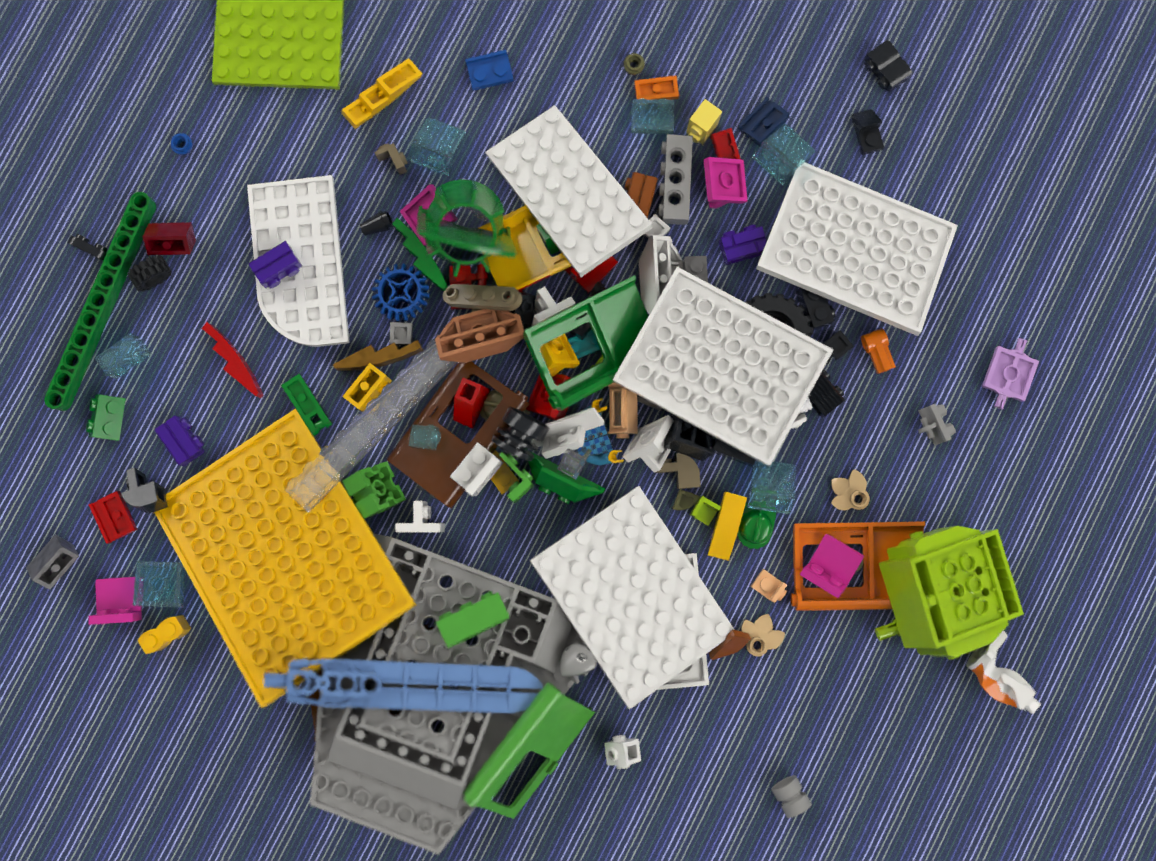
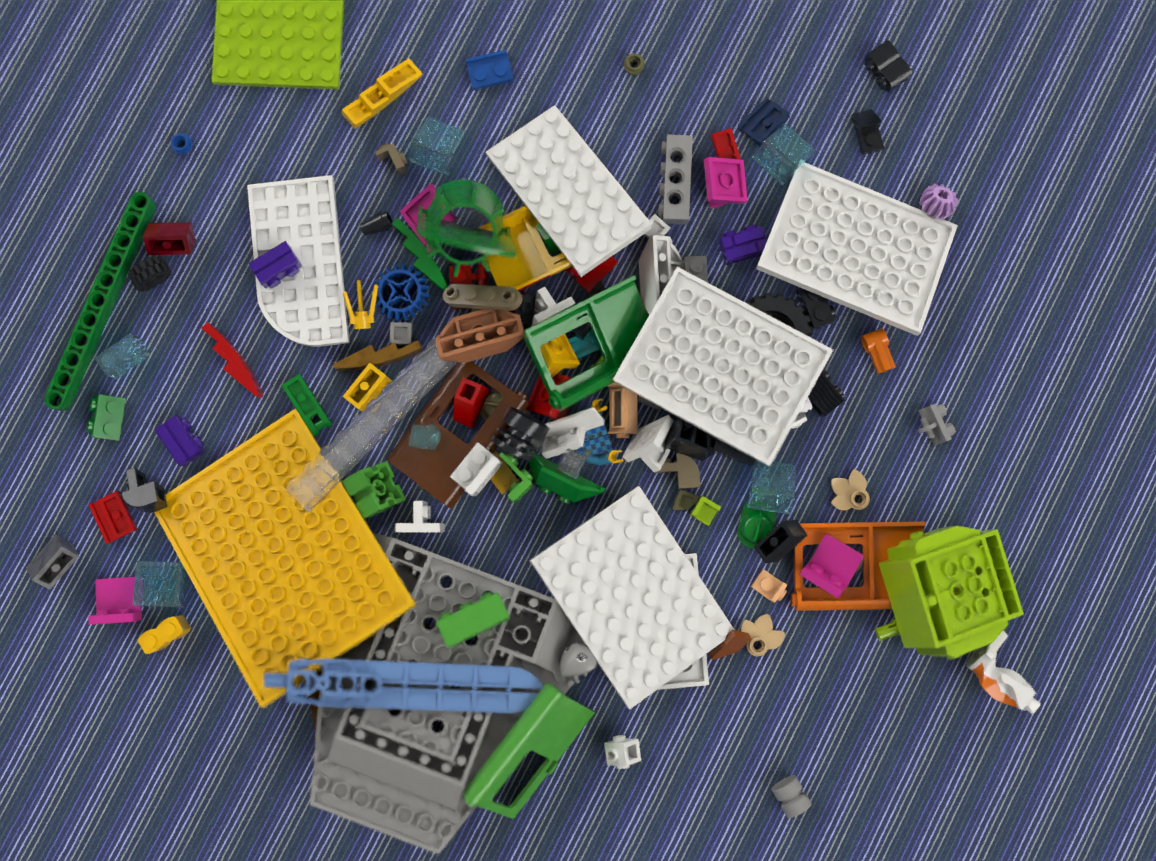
black plate [67,234,108,261] -> none
dark orange brick [624,172,658,218] -> none
clear light blue bracket [631,98,675,134] -> none
orange plate [634,75,679,104] -> none
light yellow brick [686,99,722,145] -> none
yellow slope [707,492,747,561] -> none
black plate [823,330,854,366] -> none
lavender plate [982,338,1039,409] -> none
none -> yellow plant [343,280,378,329]
none -> black brick [754,520,807,564]
none -> lavender gear [919,183,958,220]

